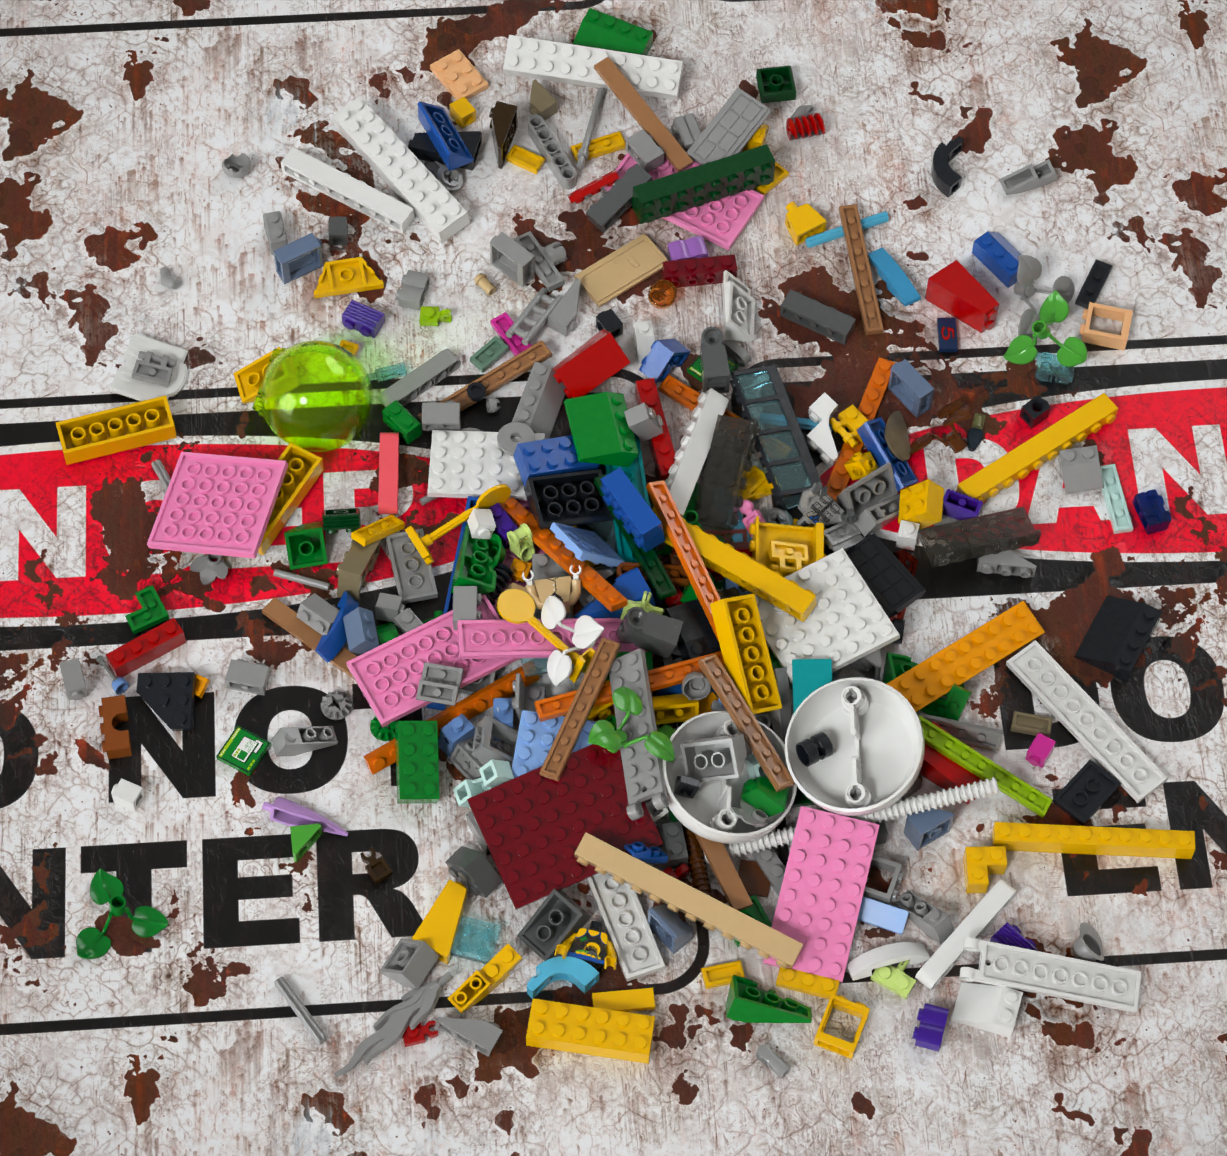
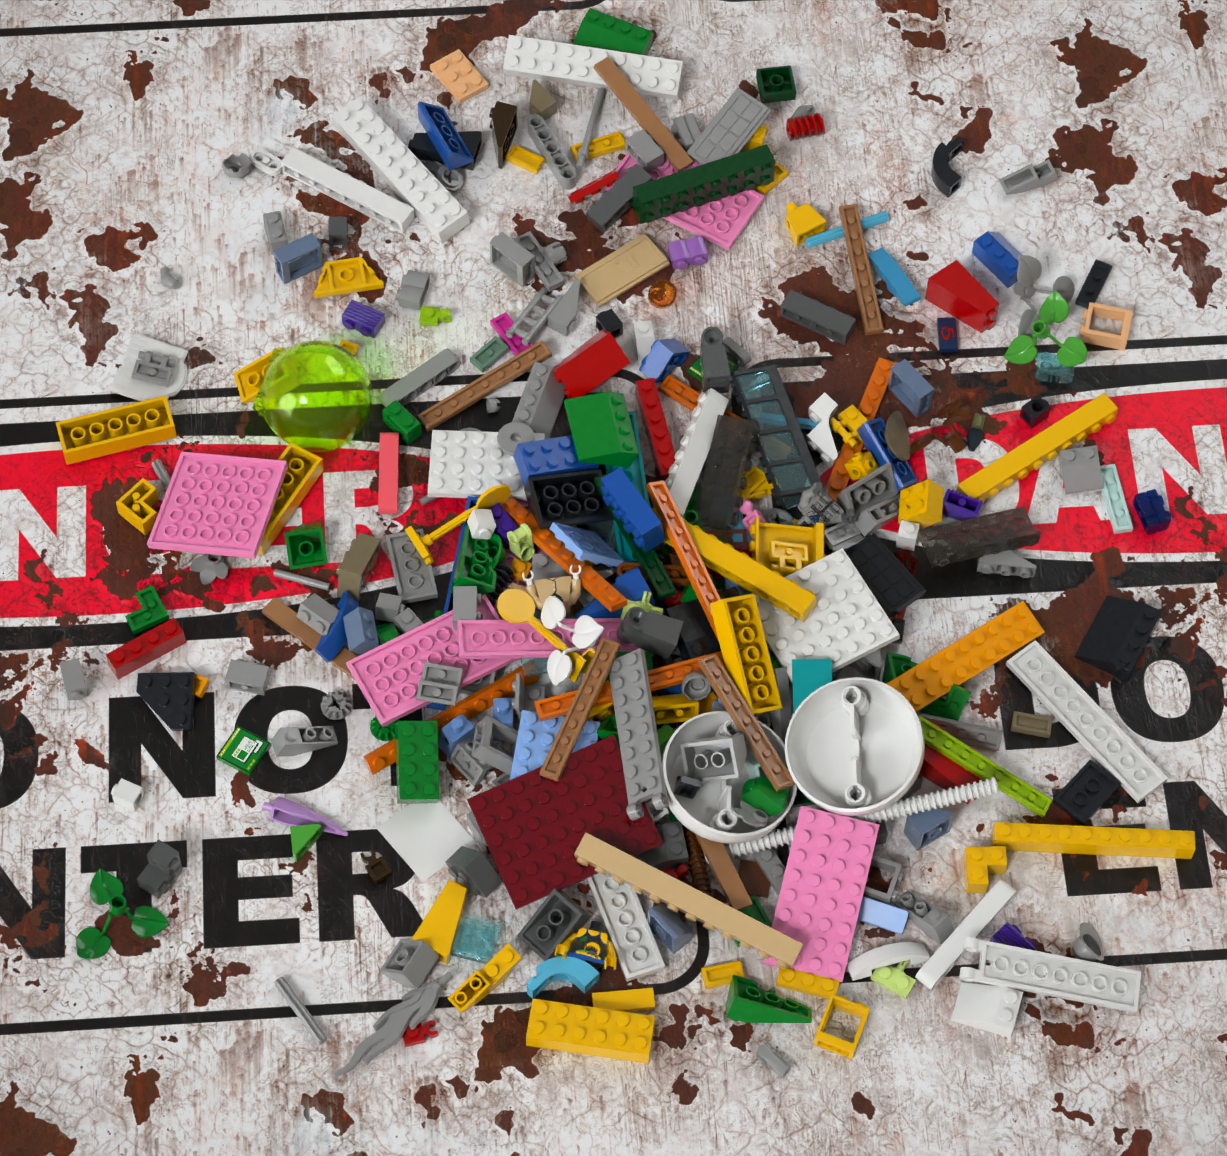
medium blue hinge [96,655,129,694] -> none
dark orange arch [98,695,132,759] -> none
dark green brick [322,508,361,534] -> none
yellow tile [351,514,405,547] -> none
clear light blue cylinder [369,362,407,382] -> none
light grey brick [422,401,461,431] -> none
light grey slope [435,1017,503,1057] -> none
yellow panel [449,97,476,129] -> none
light aqua arch [453,759,514,808] -> none
black tile [467,382,486,402] -> none
tan pin [474,273,497,296] -> none
bright green plant [588,686,675,762] -> none
light grey brick [624,403,664,442] -> none
blue slope [624,842,668,864] -> none
dark red brick [662,254,737,289] -> none
white slope [722,270,755,342] -> none
black wheel [796,732,834,767] -> none
dark purple brick [912,1003,949,1052] -> none
dark pink brick [1025,733,1056,768] -> none
none -> yellow brick [116,478,159,535]
none -> dark grey brick [137,839,182,899]
none -> white plate [250,149,282,176]
none -> white sticker [377,800,477,882]

